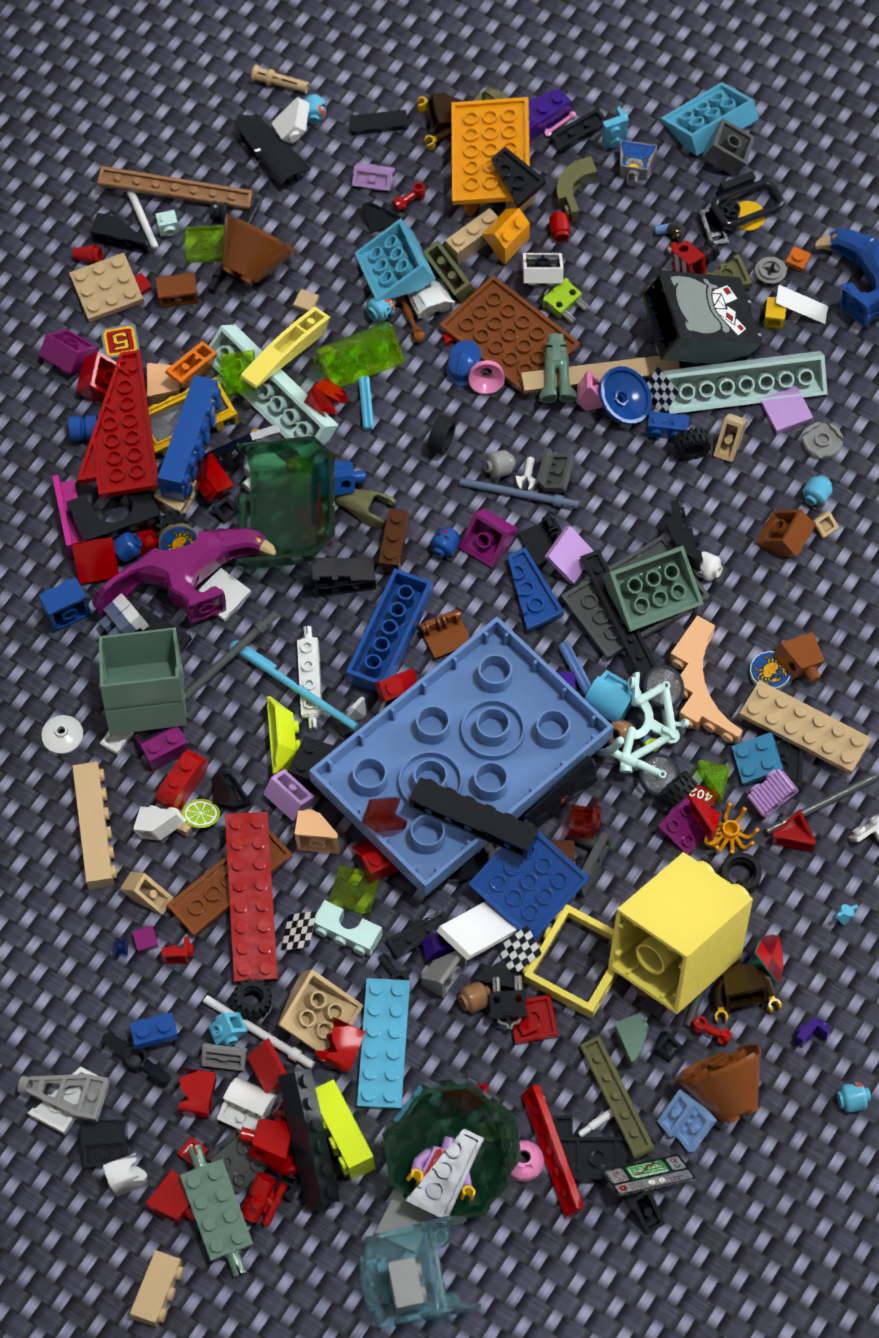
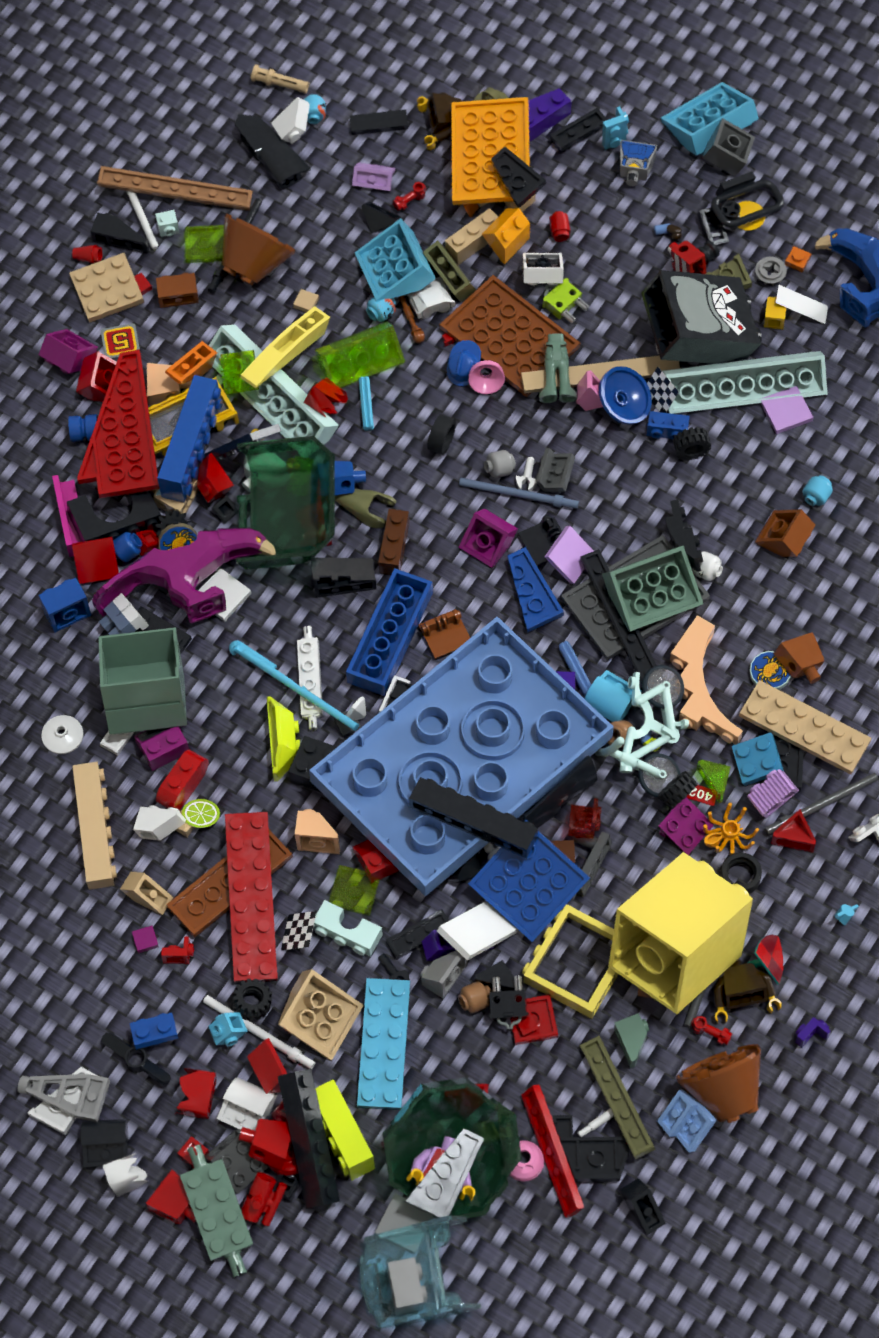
clear blue bush [115,937,128,957] -> none
tan brick [130,1250,184,1328] -> none
dark grey bar [185,610,279,700] -> none
light grey tile [201,1043,247,1071] -> none
black wheel [210,201,229,221] -> none
black slope [213,771,252,806] -> none
lavender brick [263,769,314,821] -> none
red piece [315,1017,365,1073] -> none
clear red panel [362,797,408,832] -> none
red slope [374,668,418,702] -> none
blue head [430,526,460,558] -> none
sticker [498,925,542,975] -> none
bright pink hinge [544,111,576,137] -> none
olive arch [557,156,597,223] -> none
sticker [602,1154,696,1196] -> none
black slope [654,1031,683,1063] -> none
red slope [688,796,721,841] -> none
tan slope [713,413,748,462] -> none
light grey tile [802,422,843,460] -> none
tan slope [813,510,839,539] -> none
medium azure head [837,1082,871,1113] -> none

